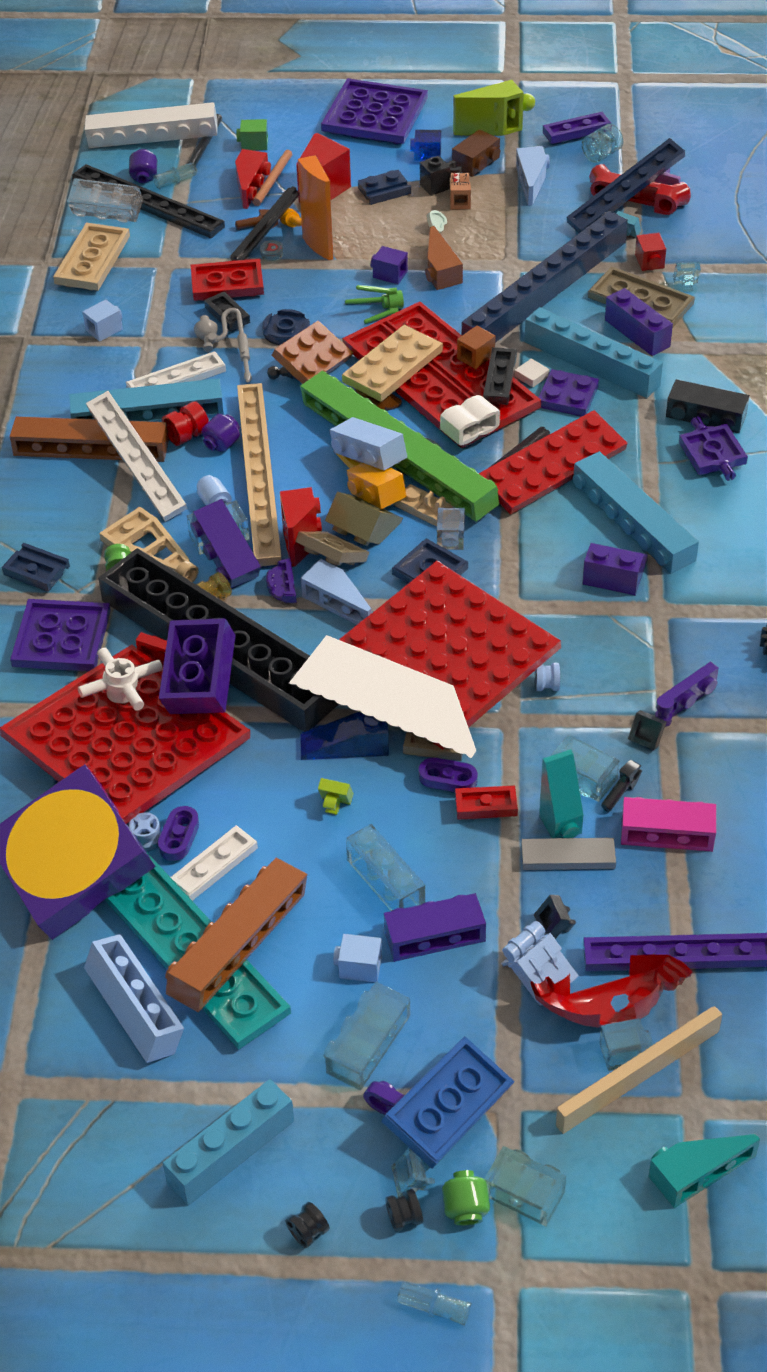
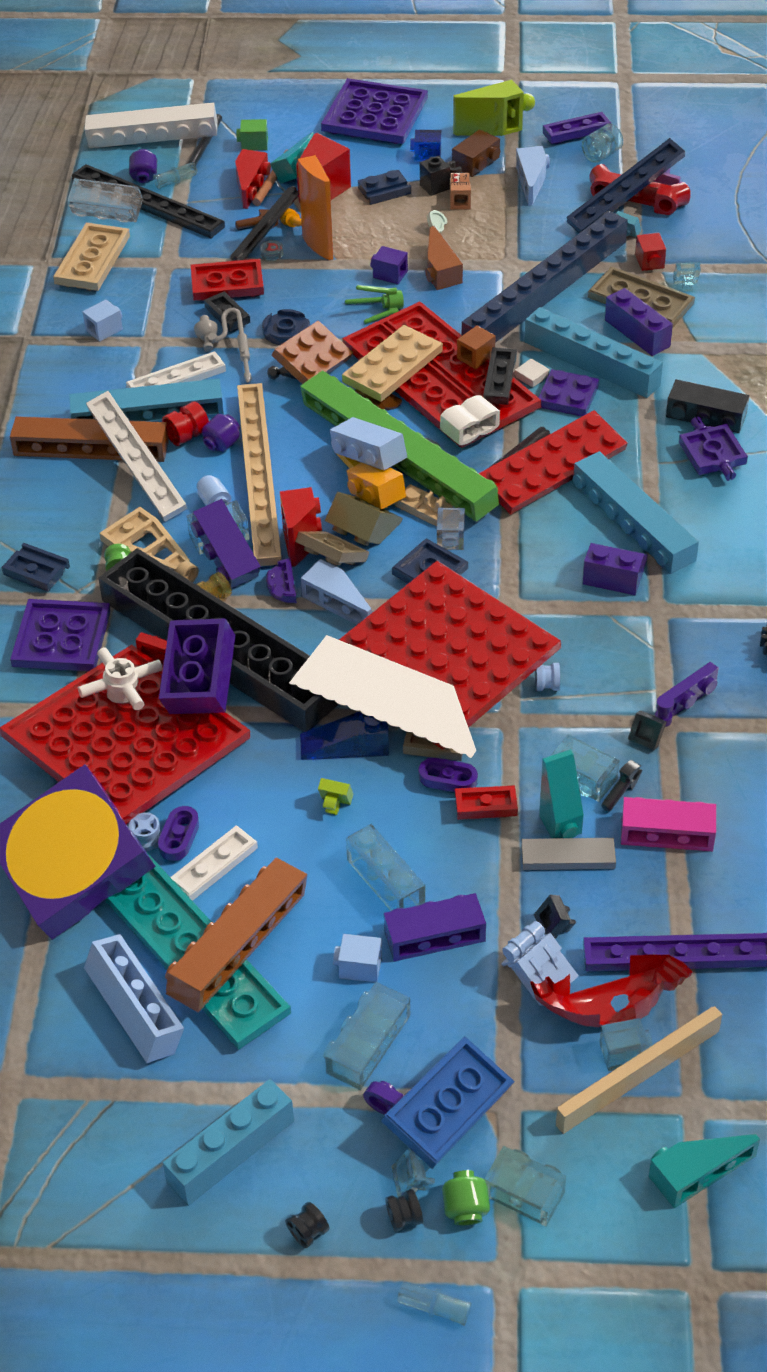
none -> teal slope [270,132,314,183]

